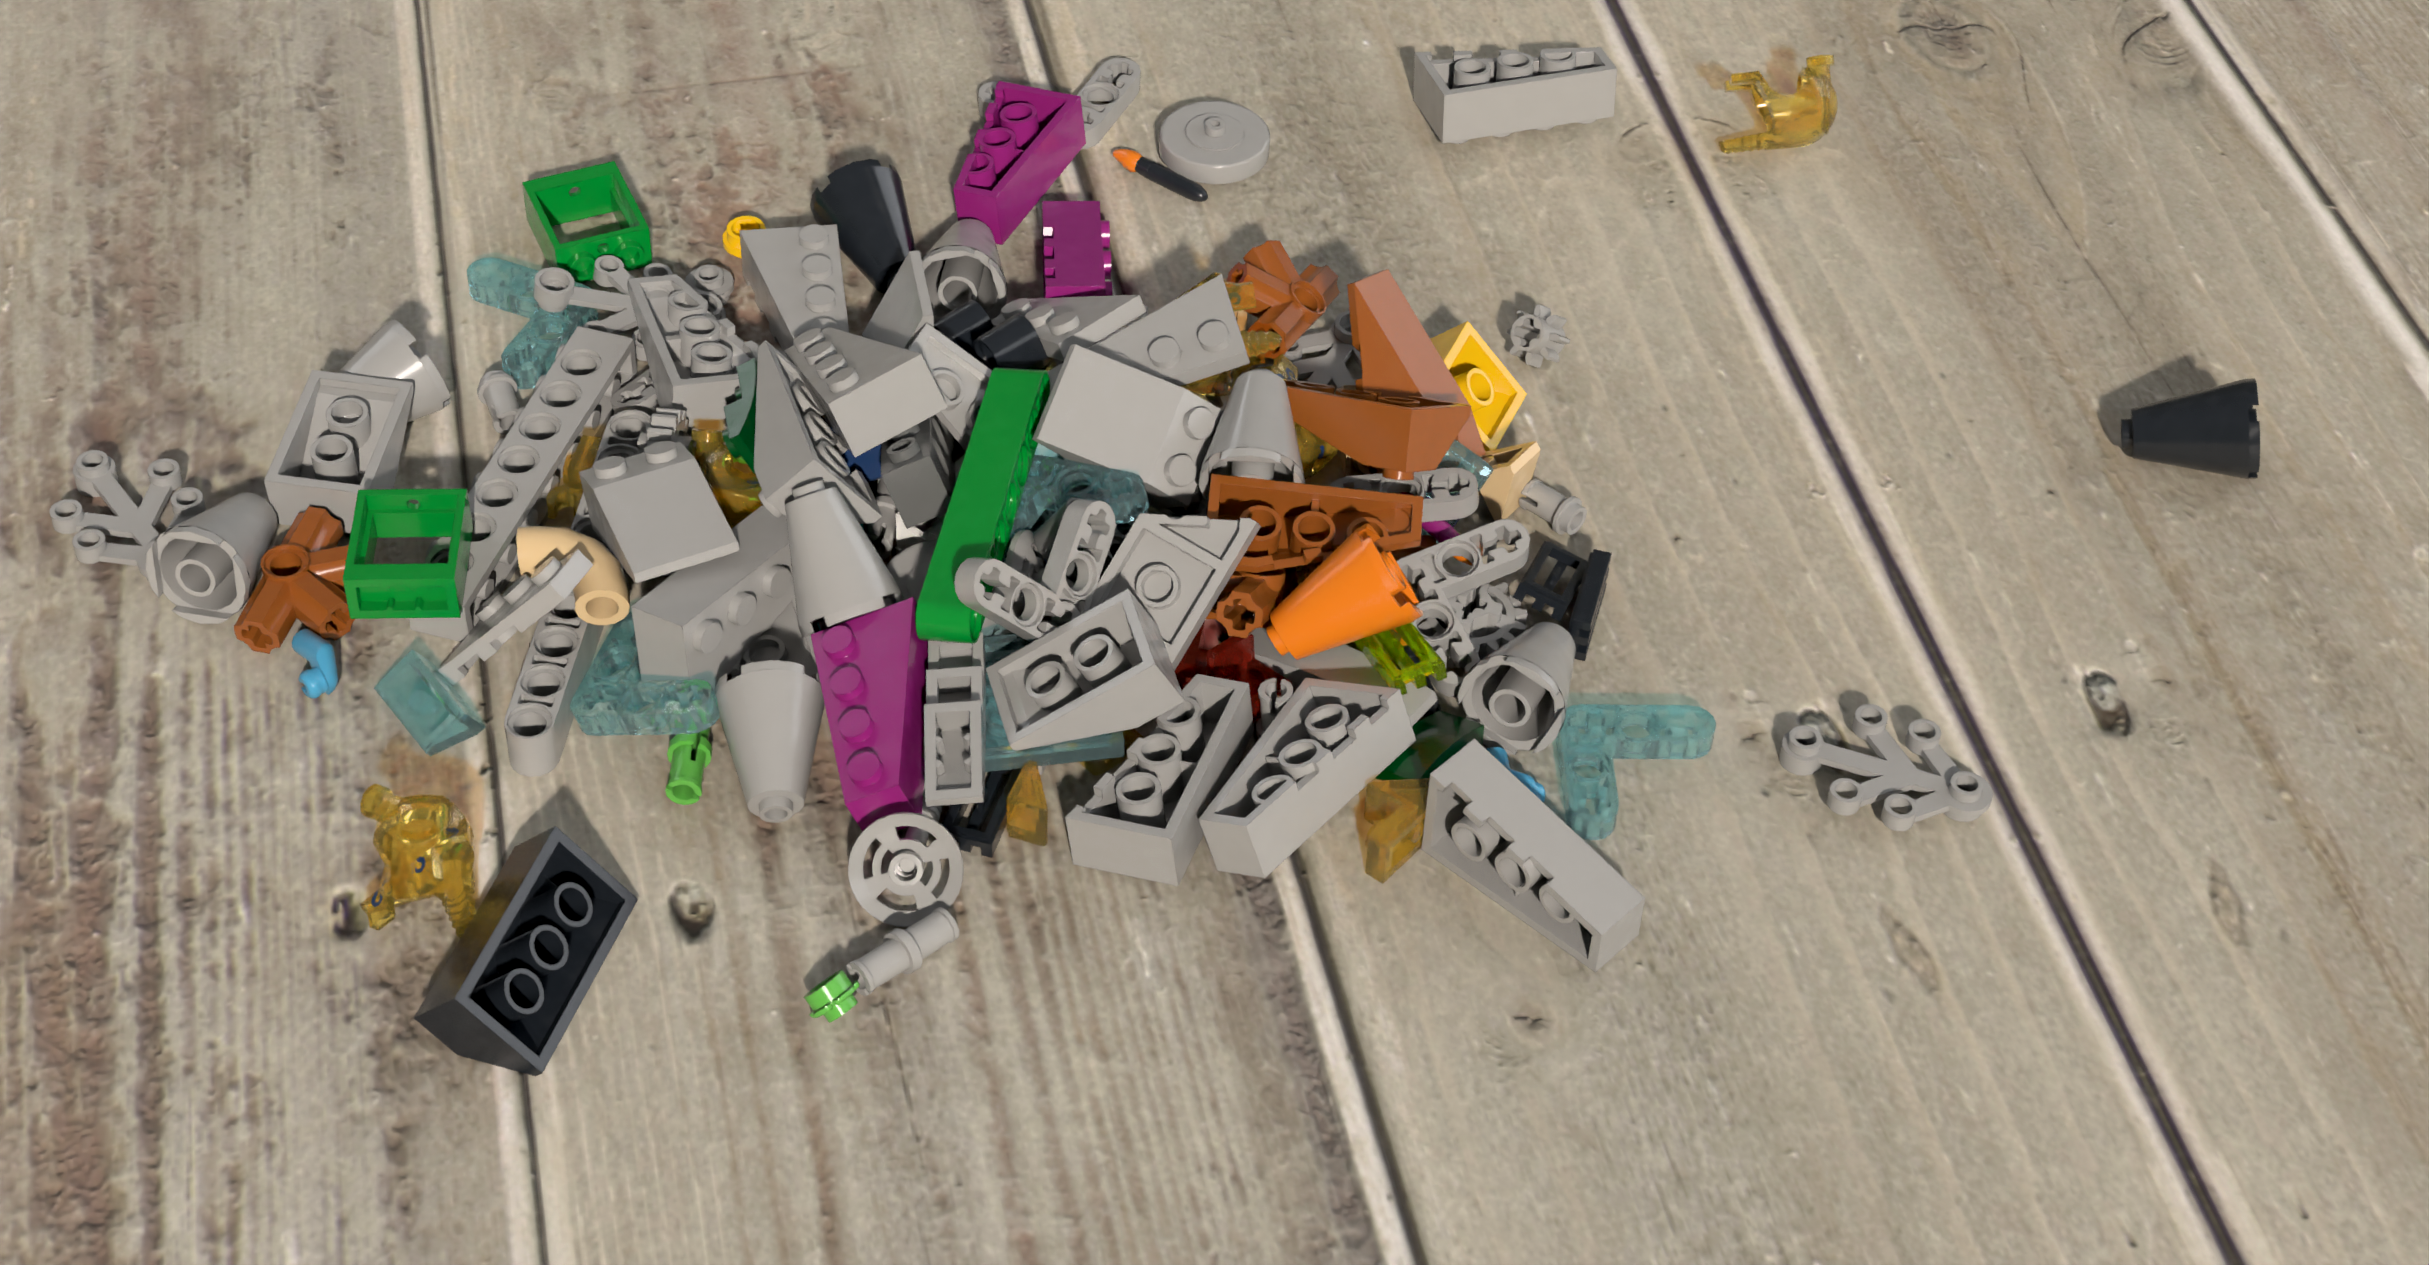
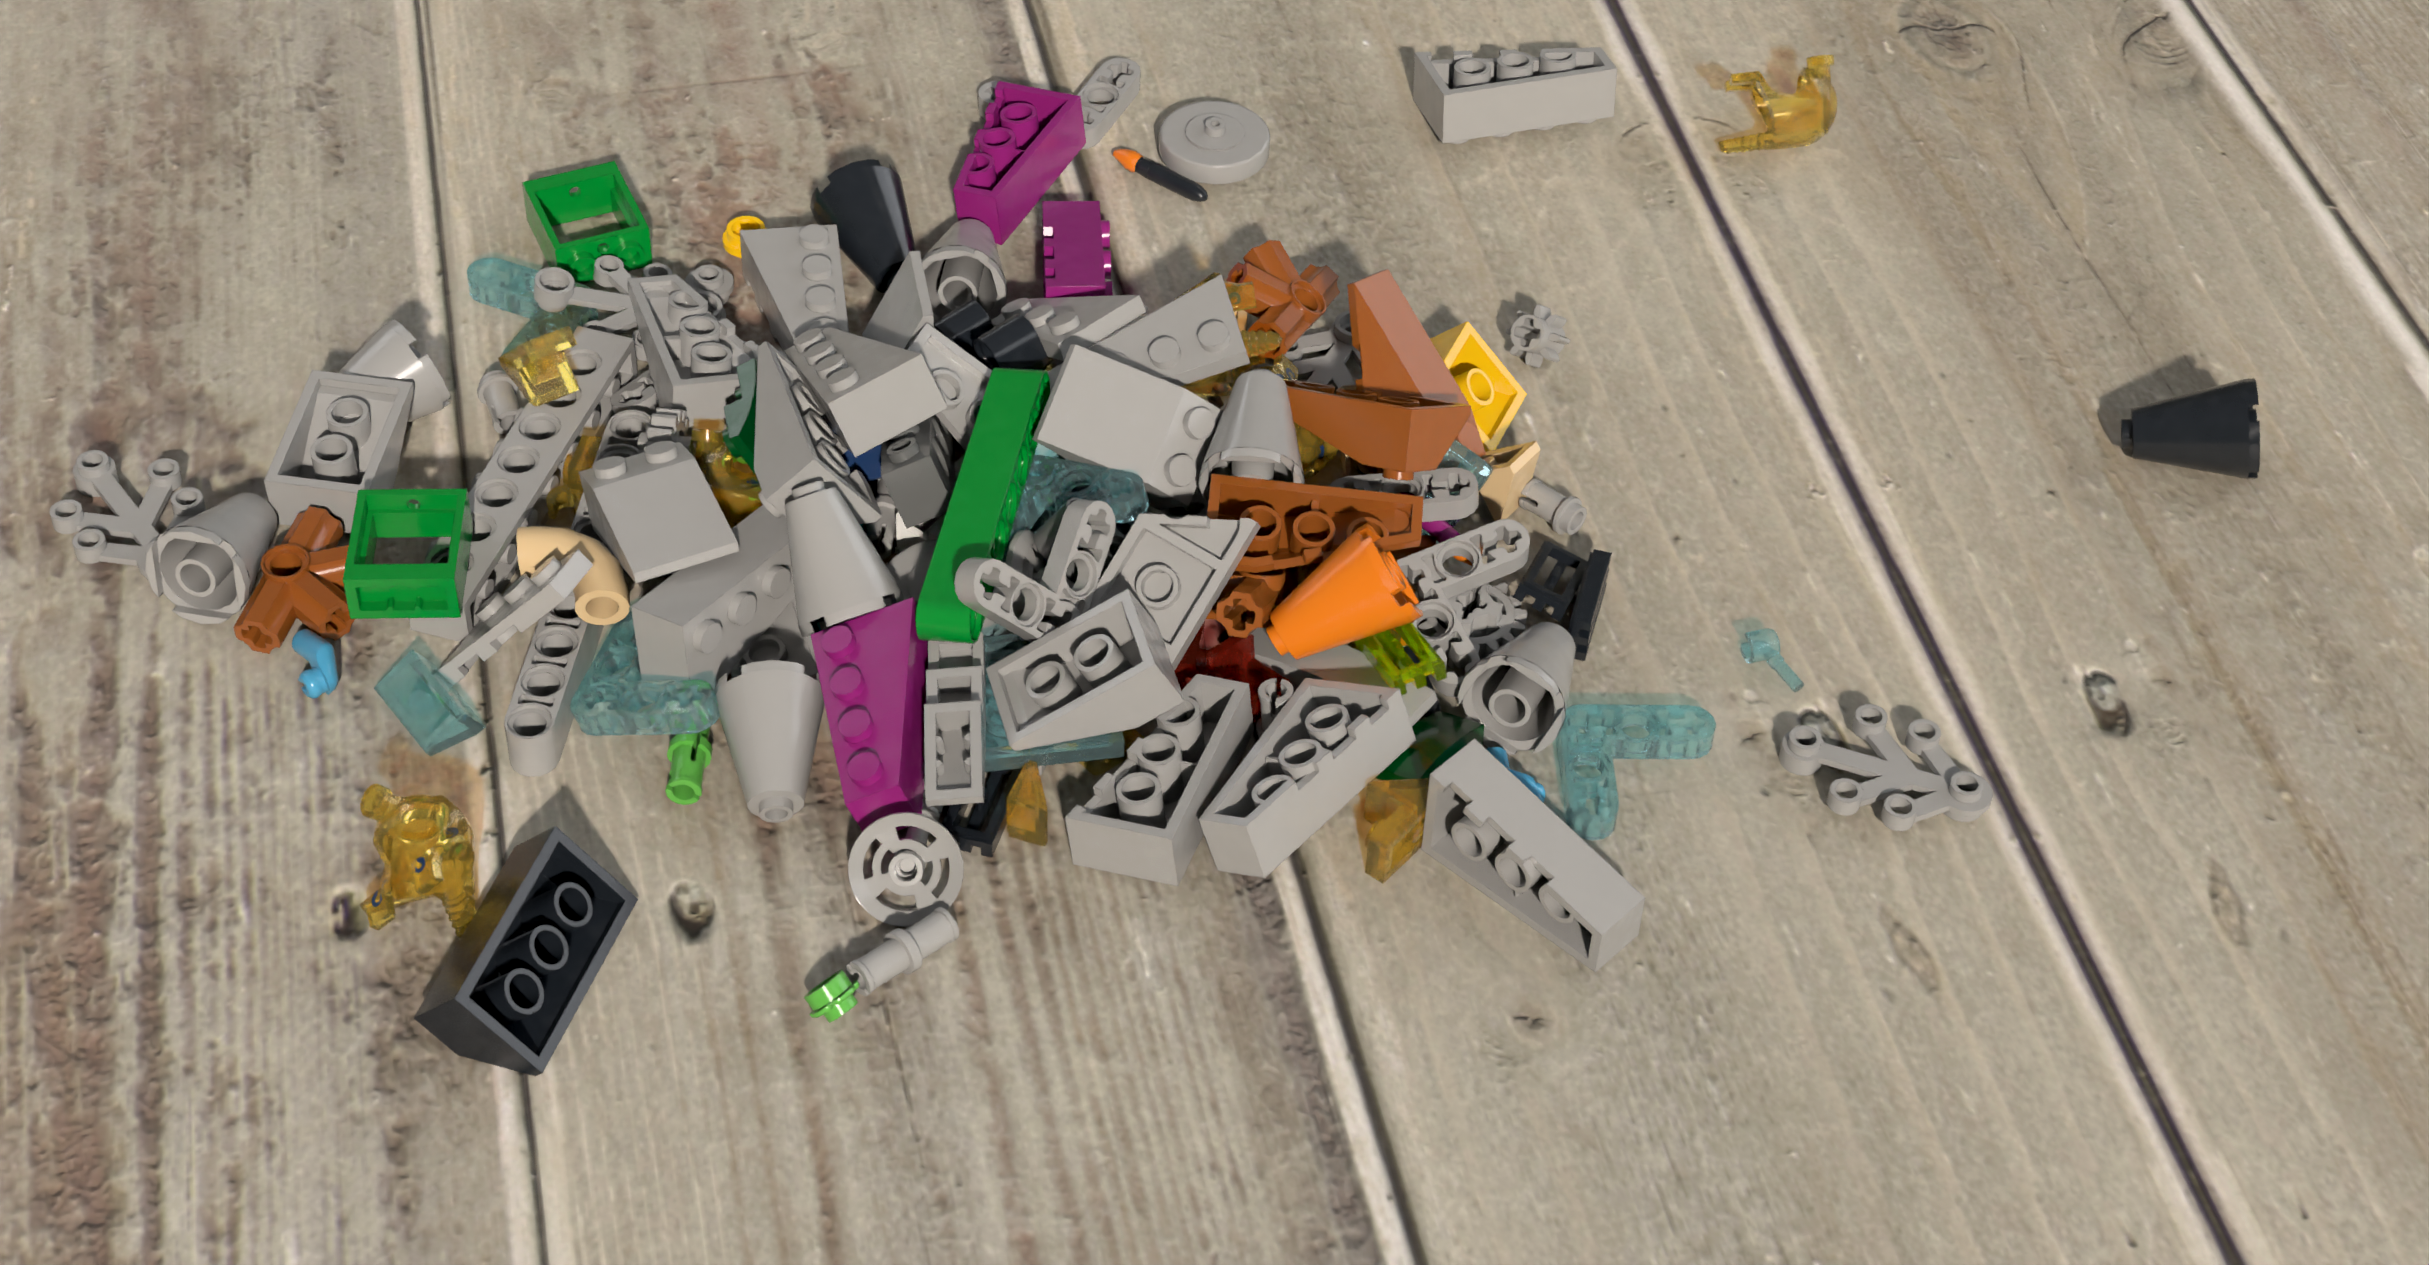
none -> clear yellow slope [498,325,578,406]
none -> clear light blue hand [1740,628,1804,692]

